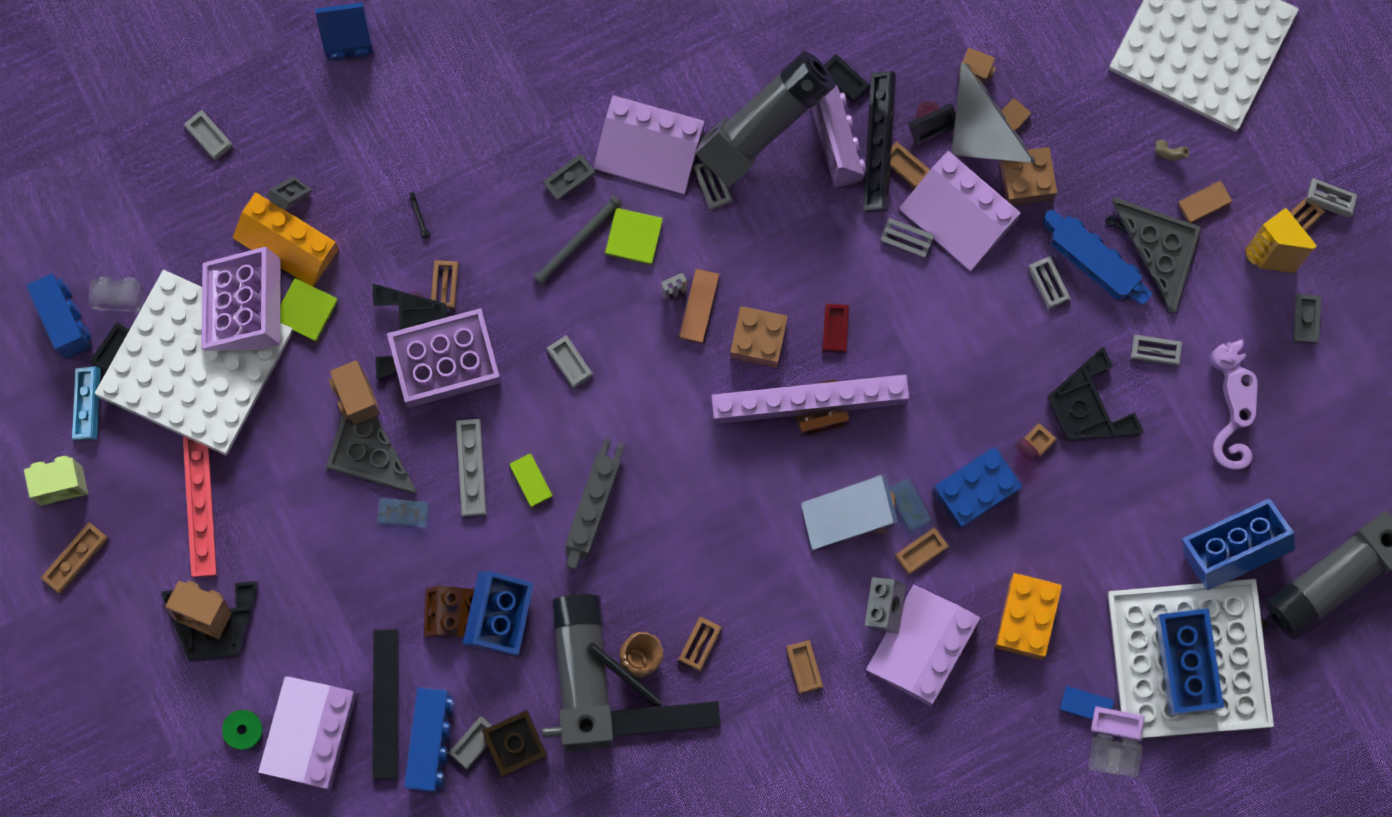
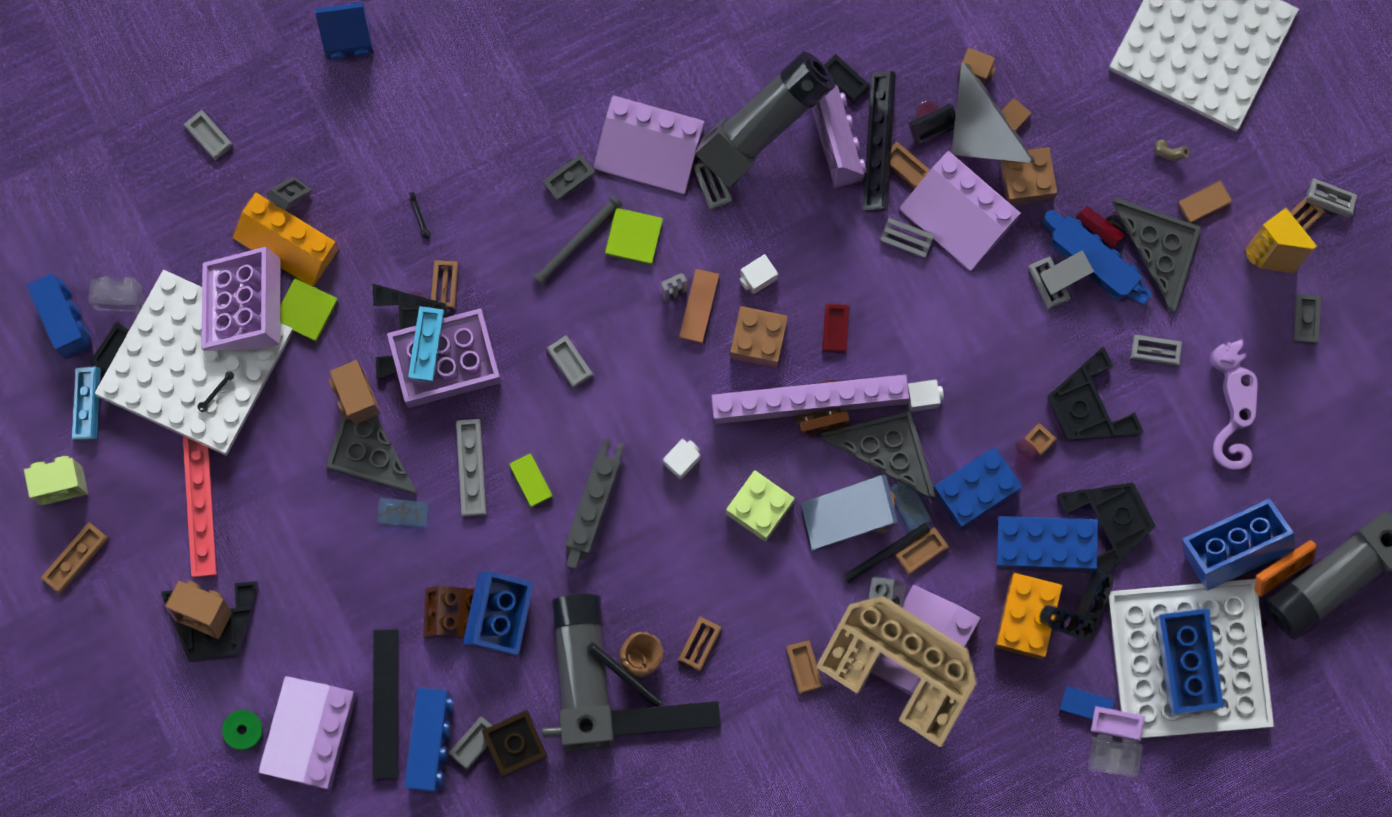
none -> black hinge [197,371,234,412]
none -> medium azure plate [408,306,444,383]
none -> white brick [663,438,700,480]
none -> yellowish green brick [726,470,795,542]
none -> white brick [739,254,778,295]
none -> tan slope [816,596,977,747]
none -> dark grey tile [820,411,936,500]
none -> black bar [843,523,930,583]
none -> white brick [908,379,944,412]
none -> blue brick [997,516,1098,573]
none -> black beam [1039,570,1114,641]
none -> light grey tile [1040,250,1095,295]
none -> black wing [1057,482,1156,573]
none -> dark red tile [1075,206,1125,248]
none -> orange tile [1254,540,1317,596]

